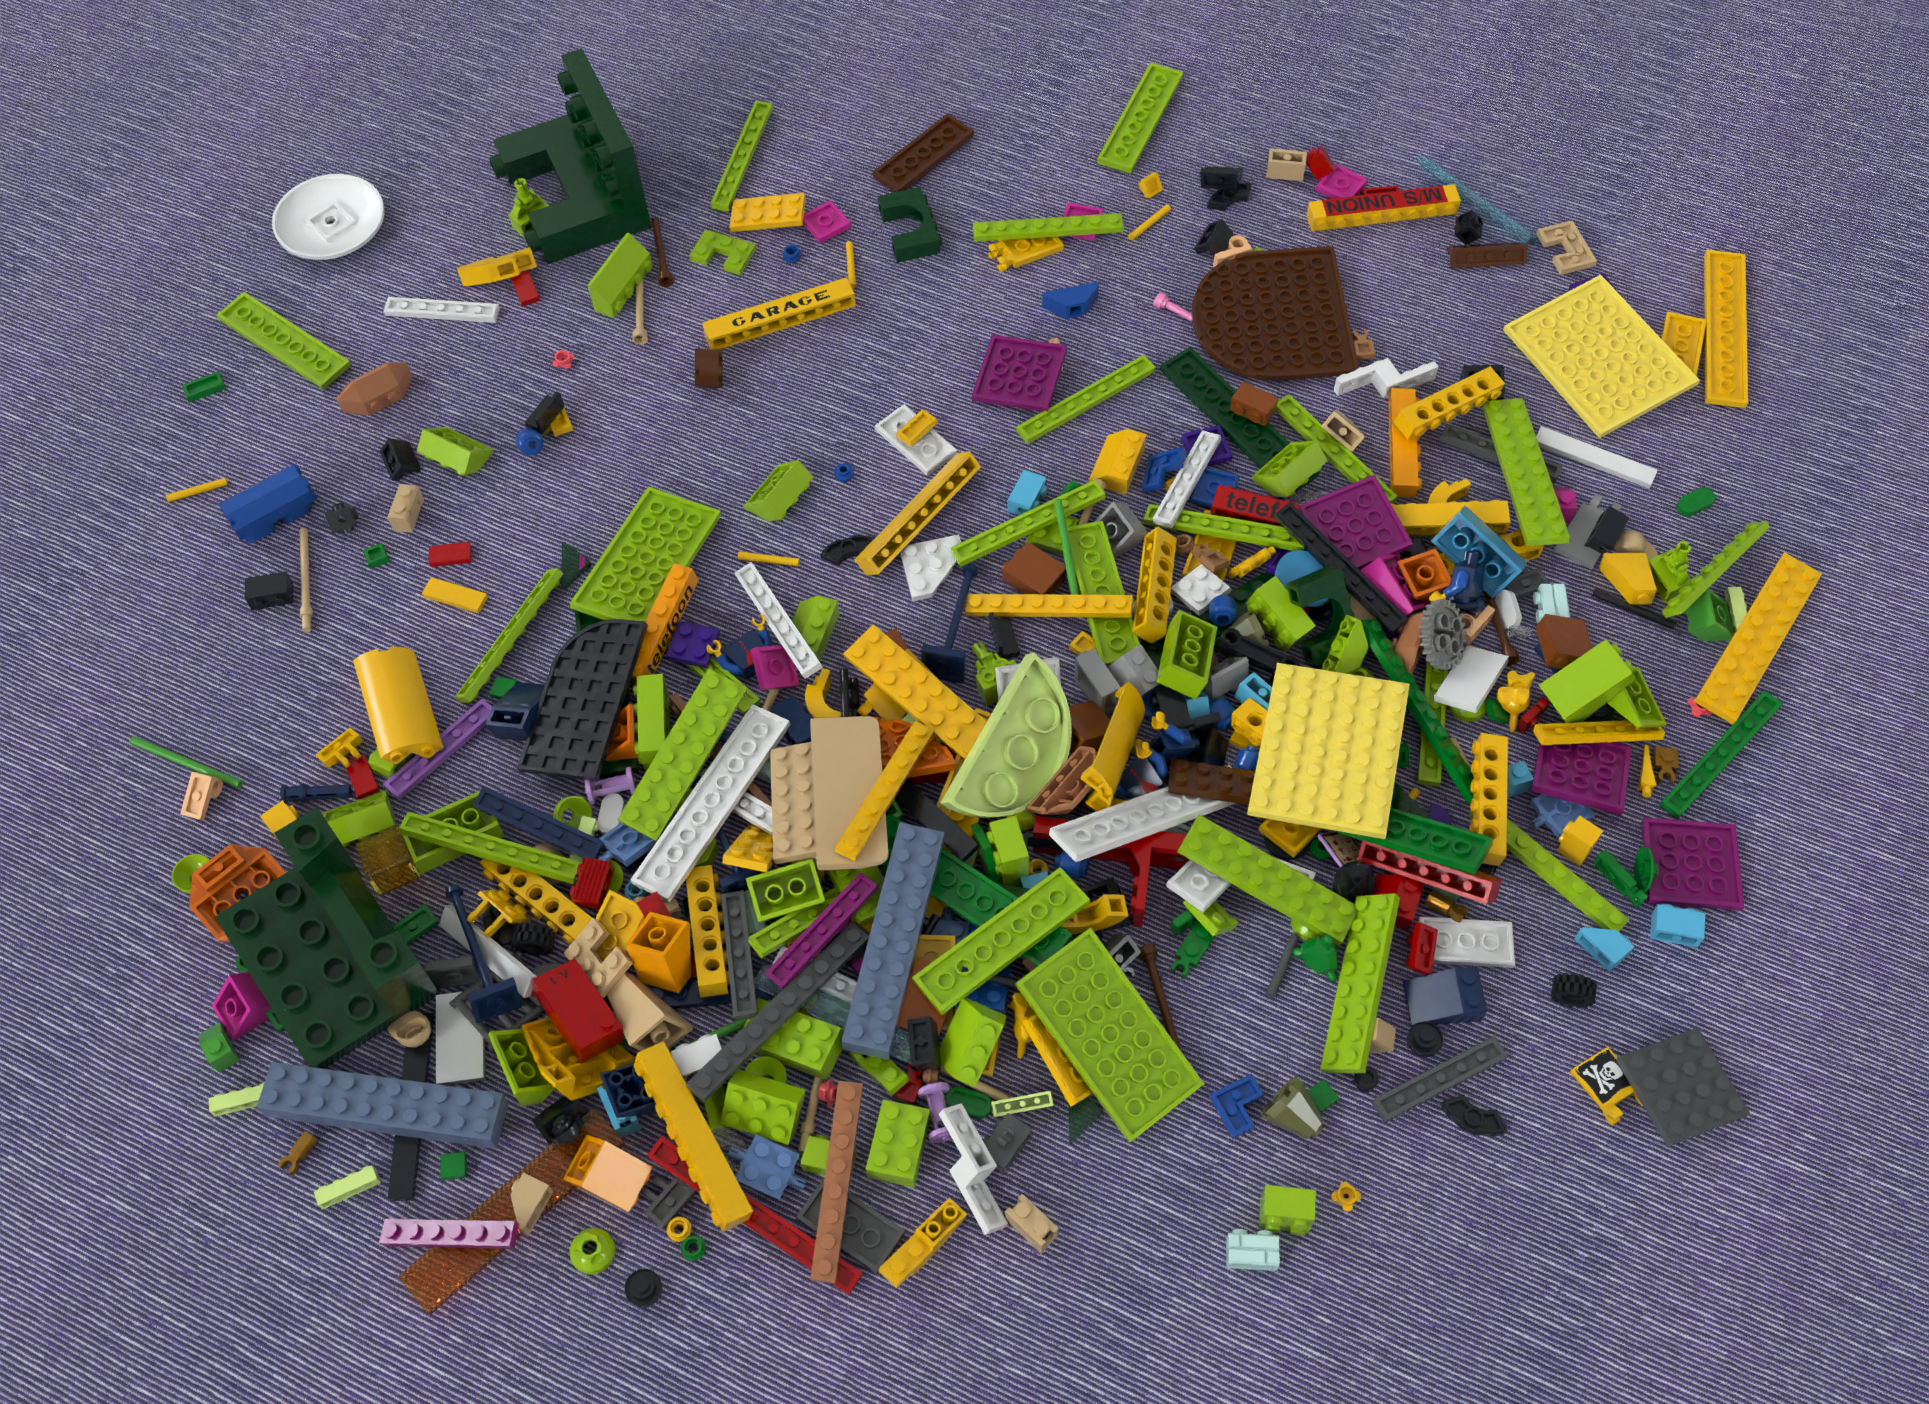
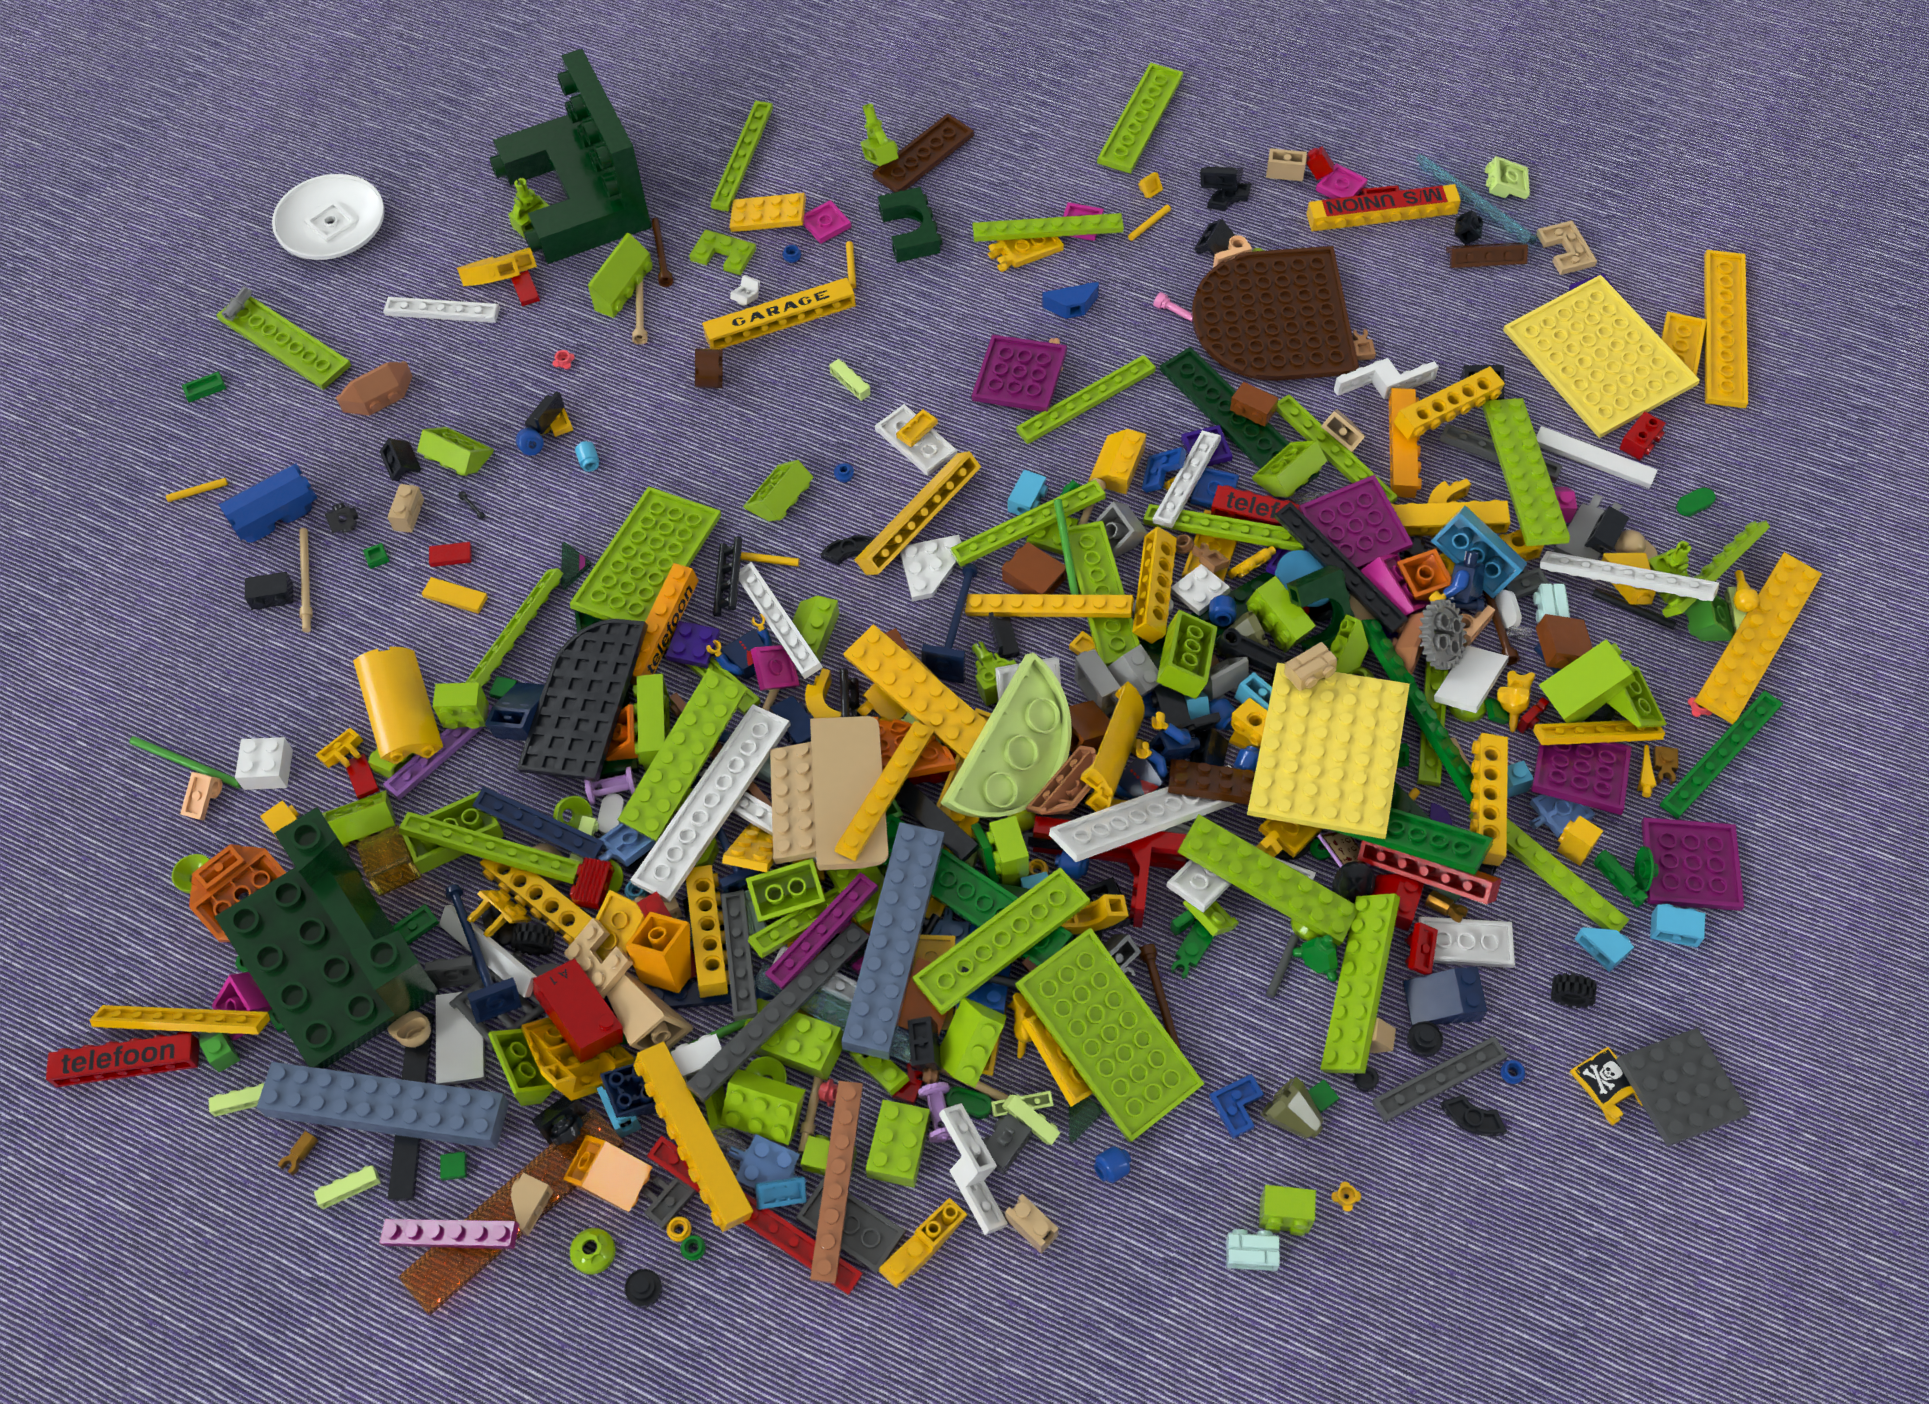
dark blue pin [280,783,352,804] -> none
none -> red brick [46,1031,200,1087]
none -> yellow plate [89,1005,270,1035]
none -> light grey axle [222,286,252,321]
none -> white brick [235,737,293,790]
none -> lime brick [432,682,489,729]
none -> black hinge [458,491,485,519]
none -> medium azure brick [575,441,599,472]
none -> black bar [713,536,742,617]
none -> white bracket [730,275,760,305]
none -> dark azure plate [755,1176,807,1210]
none -> yellowish green piece [829,359,871,401]
none -> lime brick [860,103,899,166]
none -> yellowish green piece [1002,1094,1060,1145]
none -> blue head [1094,1146,1132,1183]
none -> yellow tile [1256,829,1283,857]
none -> tan brick [1284,642,1337,691]
none -> yellowish green plate [1485,156,1530,200]
none -> blue plate [1500,1060,1525,1084]
none -> white plate [1540,551,1719,601]
none -> red brick [1619,411,1666,461]
none -> yellow piece [1733,570,1759,612]

